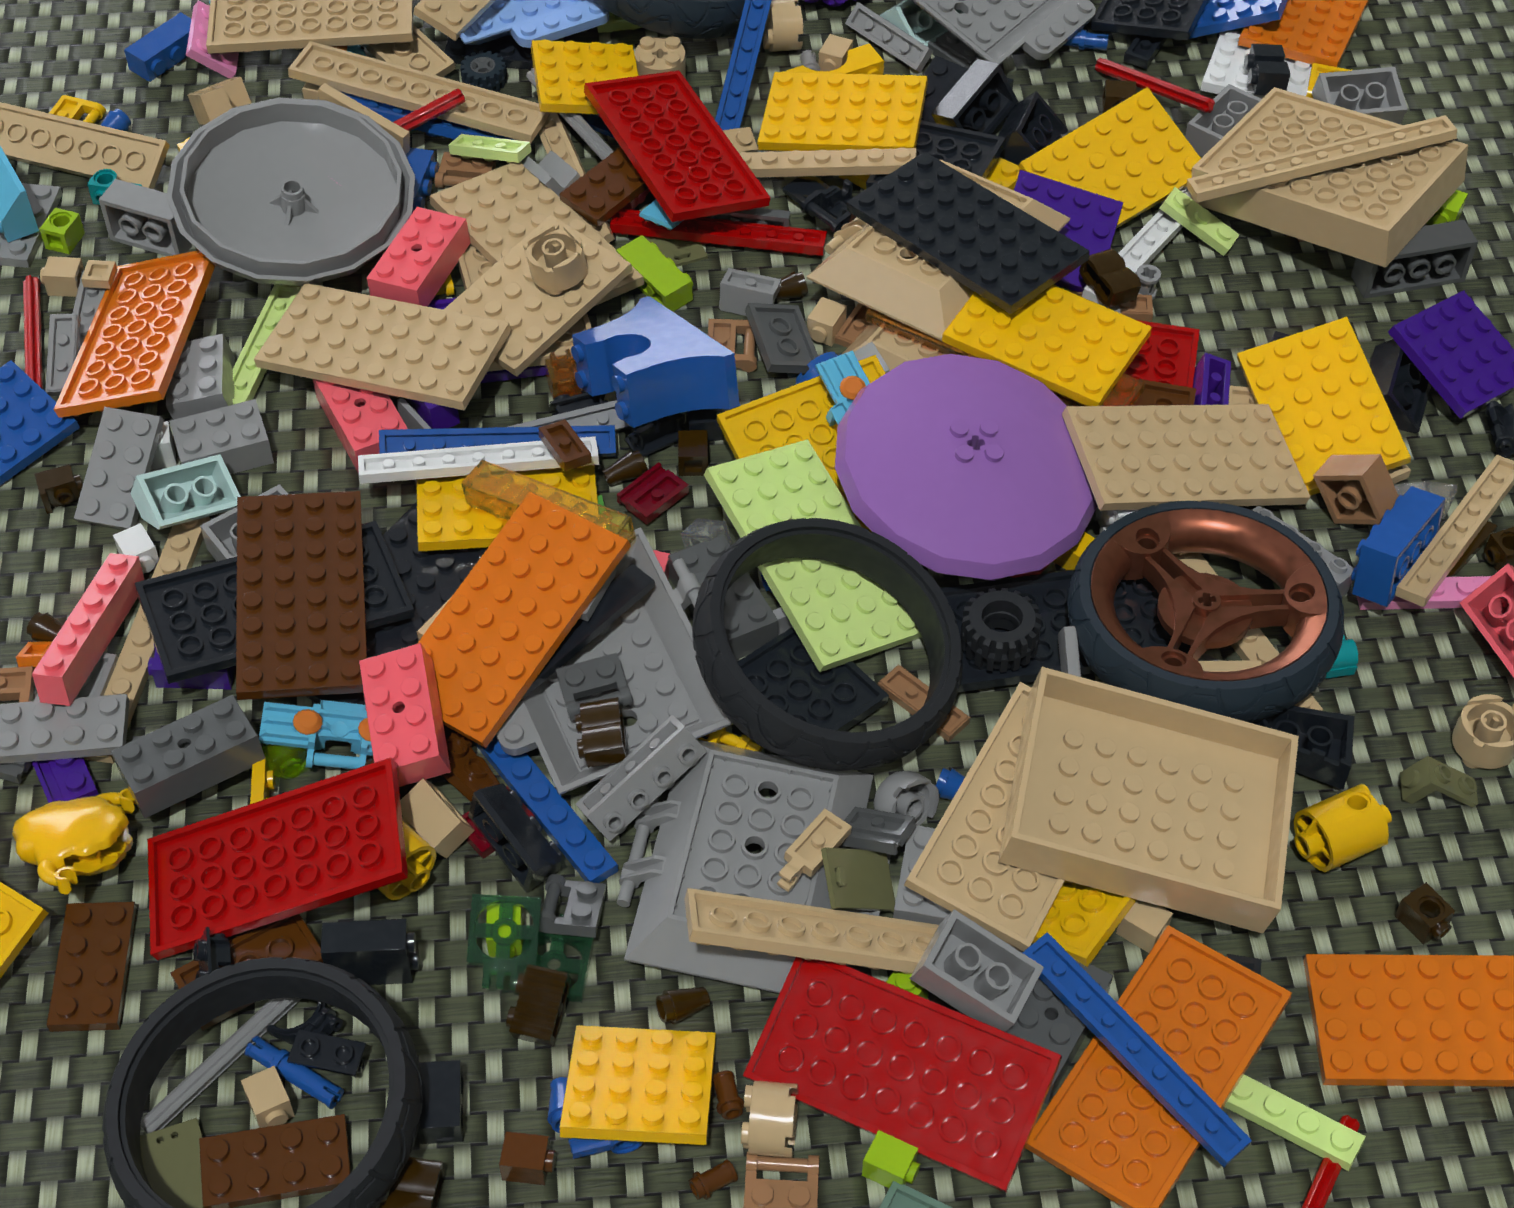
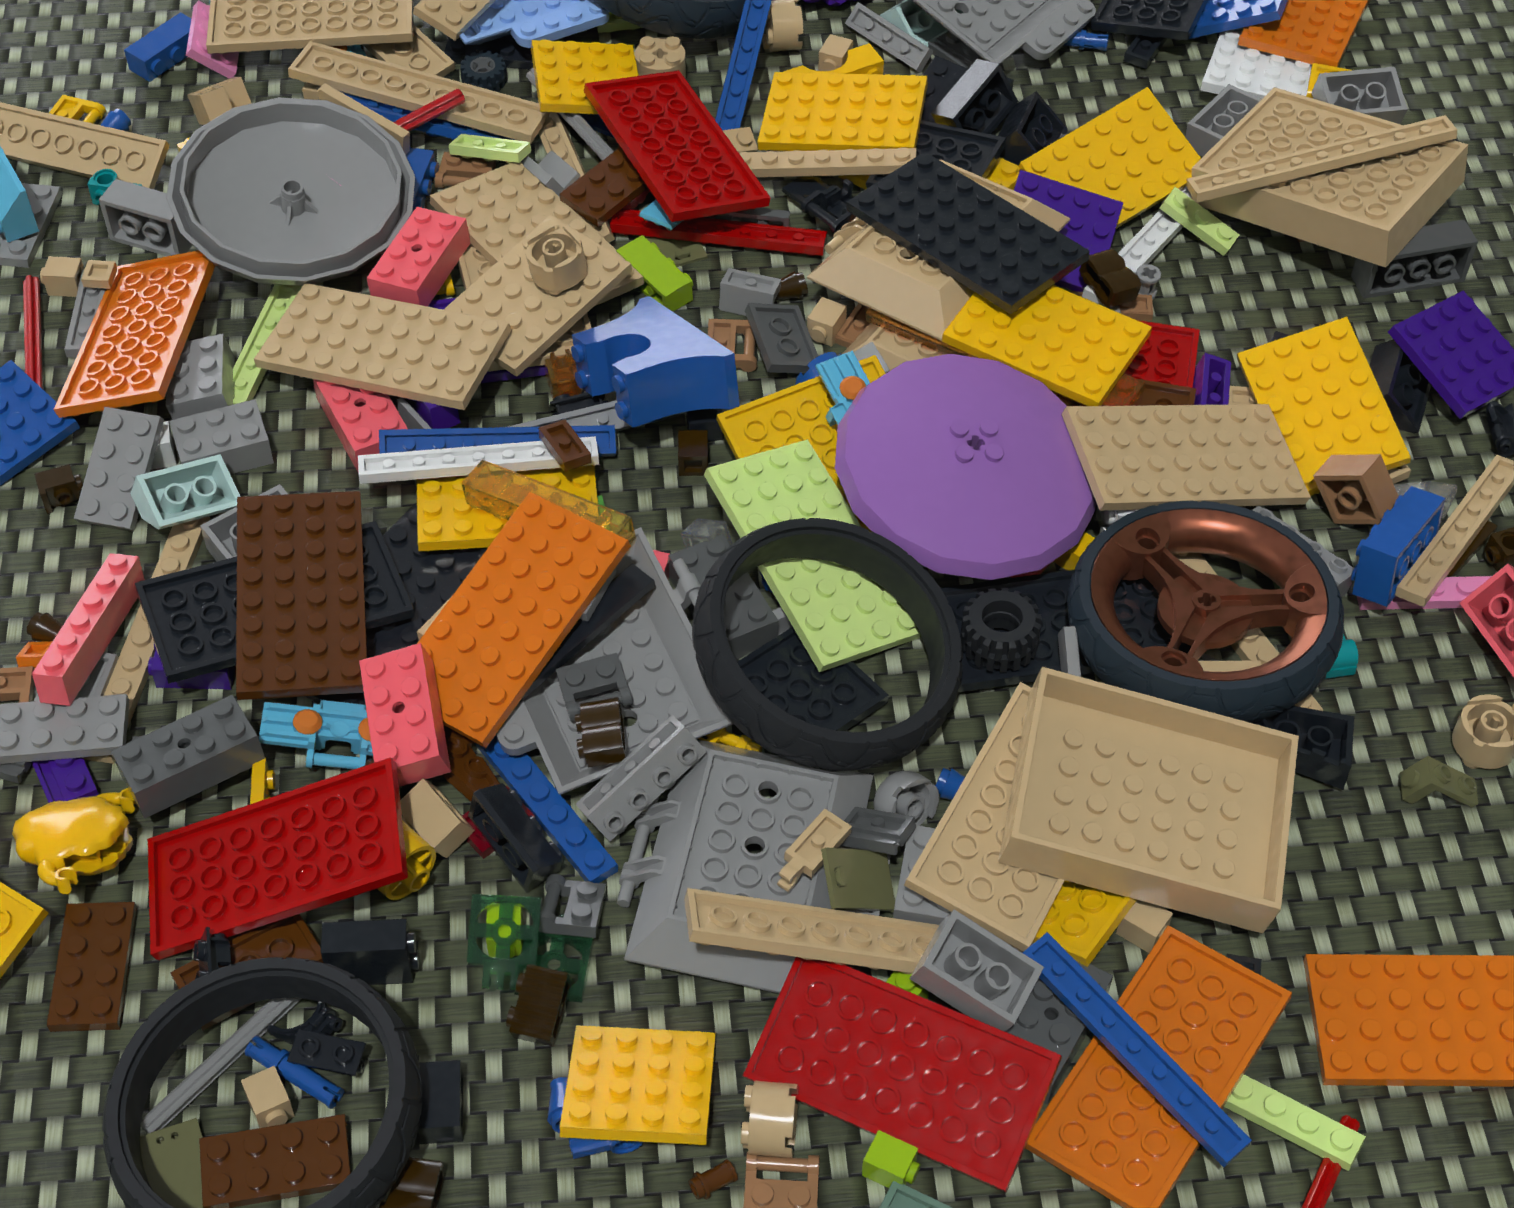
lime brick [39,208,85,255] -> none
light grey tile [45,313,81,396] -> none
white brick [113,523,159,574] -> none
clear neon green head [262,744,307,779] -> none
reddish brown brick [499,1131,556,1185] -> none
dark brown cone [602,450,648,486] -> none
dark red plate [617,462,689,524] -> none
black hinge [624,413,685,457] -> none
dark brown cone [656,987,710,1024] -> none
reddish brown pin [712,1070,744,1120] -> none
light grey pin [800,50,821,71] -> none
medium nougat tile [878,664,970,742] -> none
red axle [1095,58,1215,113] -> none
dark brown brick [1102,80,1138,113] -> none
black brick [1244,44,1291,95] -> none
yellow cylinder [1294,783,1392,872] -> none
dark brown brick [1395,882,1455,945] -> none
lime brick [1426,190,1468,225] -> none

